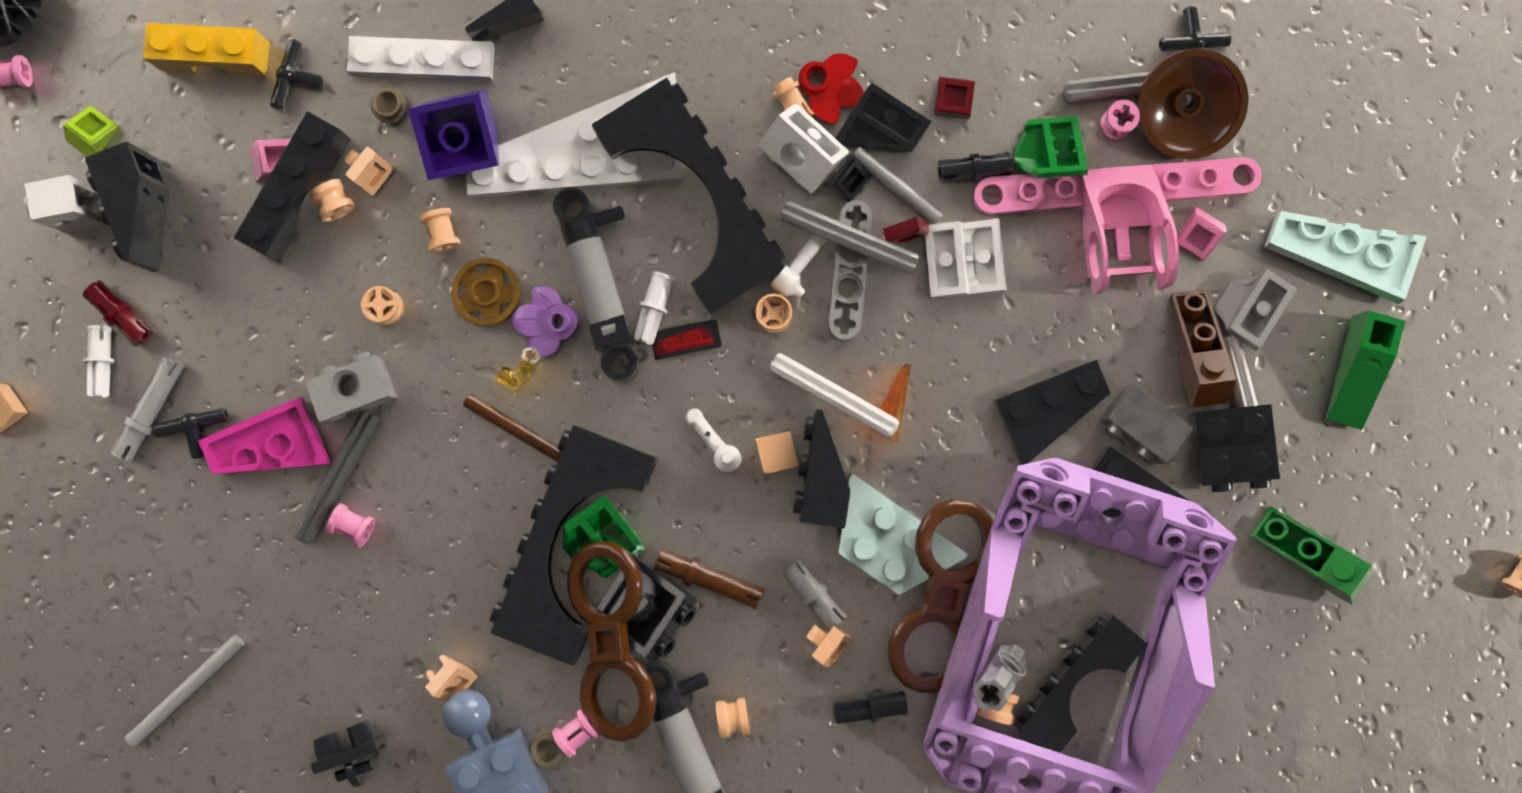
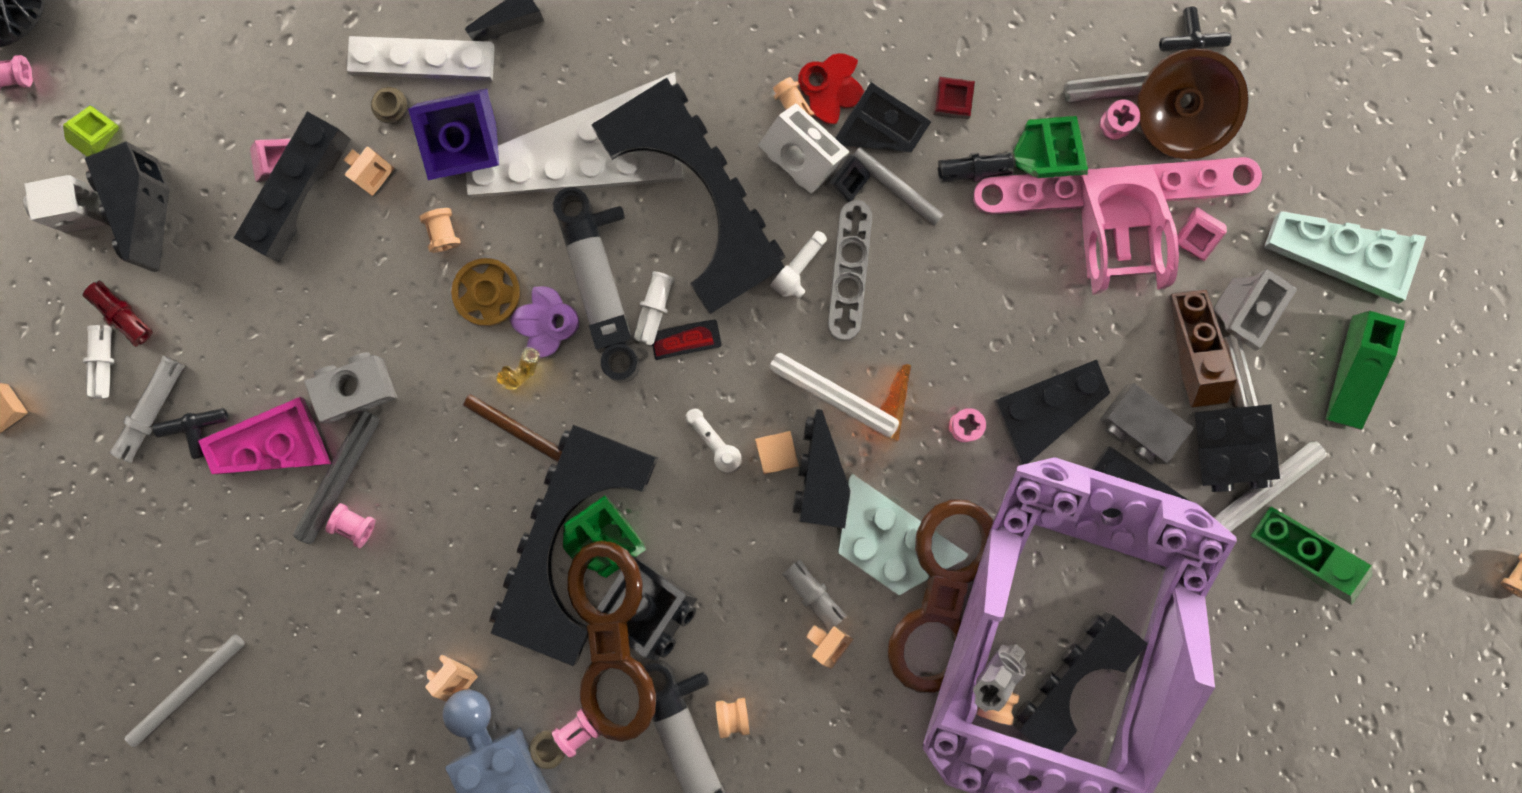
yellow arch [143,23,270,77] -> none
black piece [270,39,323,110] -> none
light nougat wheel [308,179,355,222] -> none
black hips [310,720,387,787] -> none
light nougat wheel [361,286,404,325] -> none
reddish brown pin [654,547,764,610] -> none
light nougat wheel [756,293,792,334] -> none
light grey axle [781,201,919,274] -> none
black axle [833,691,908,724] -> none
dark red tile [883,217,930,245] -> none
white slope [925,218,1007,298] -> none
none -> bright pink bush [949,408,986,442]
none -> white axle [1214,441,1327,532]

